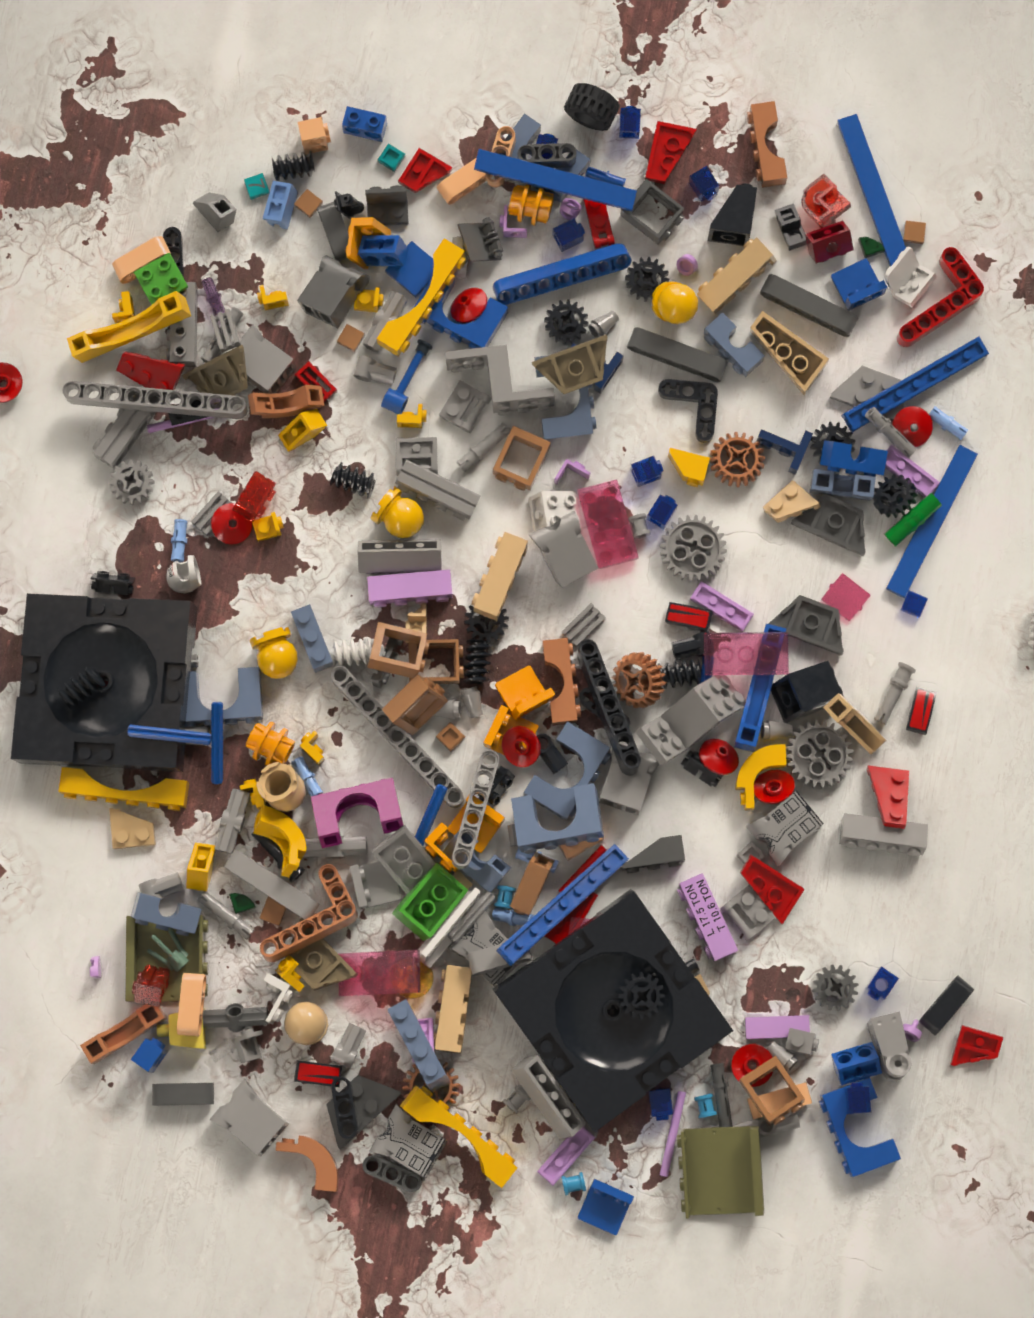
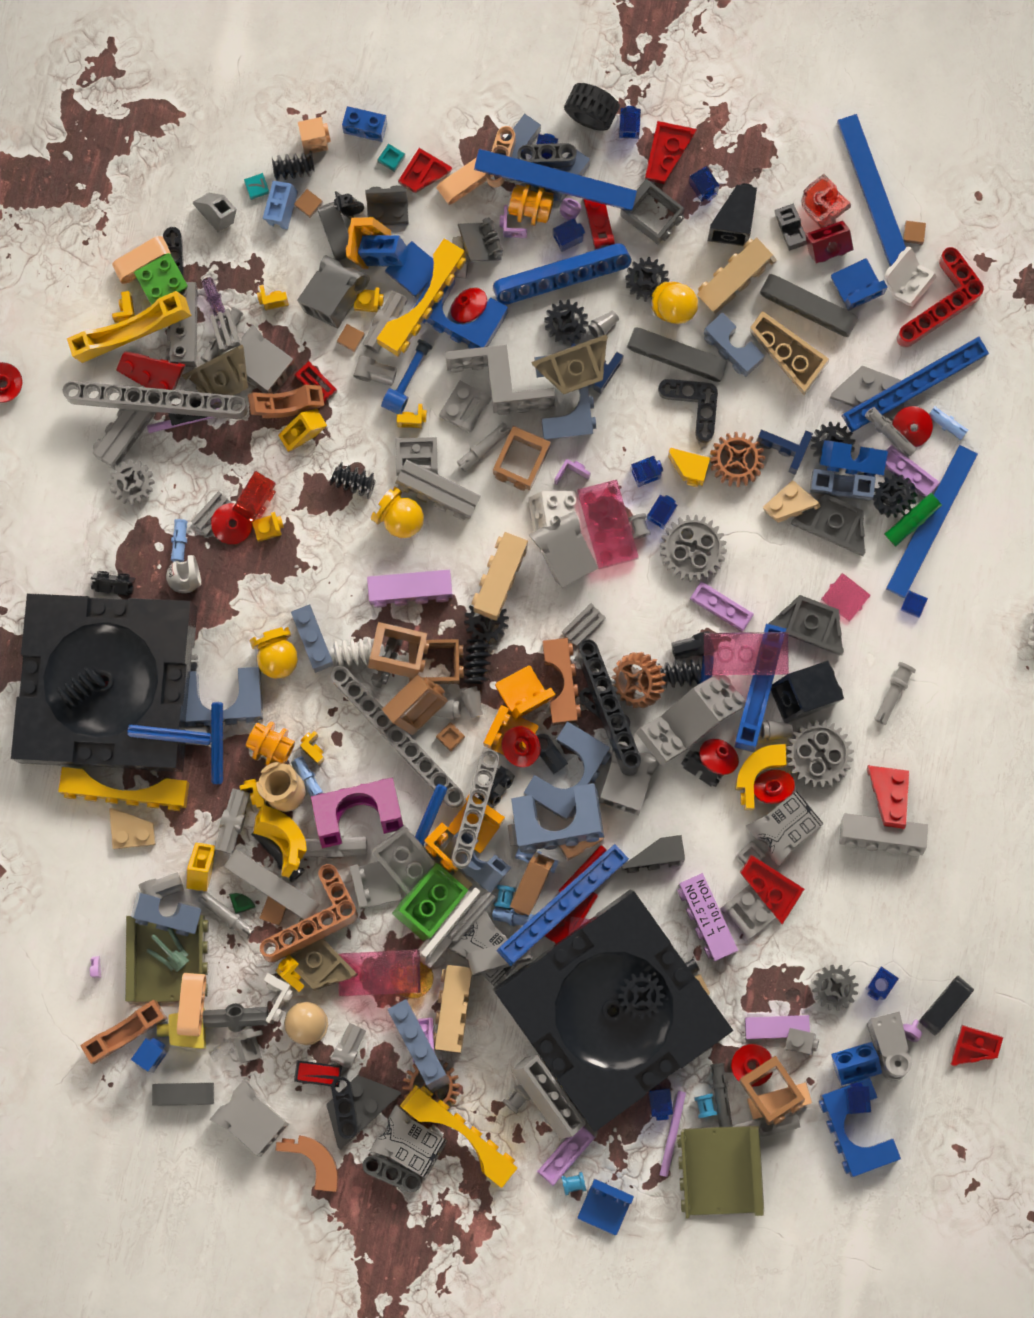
clear red brick [132,965,170,1007] -> none
light grey brick [357,539,442,574] -> none
tan slope [406,603,427,643] -> none
blue axle [585,167,626,187] -> none
slope [665,602,713,631] -> none
lavender tile [676,254,698,276] -> none
nougat arch [747,101,787,188] -> none
light grey cone [767,1042,798,1072] -> none
tan arch [823,693,887,755] -> none
dark green tile [858,237,885,258] -> none
slope [906,687,937,735] -> none

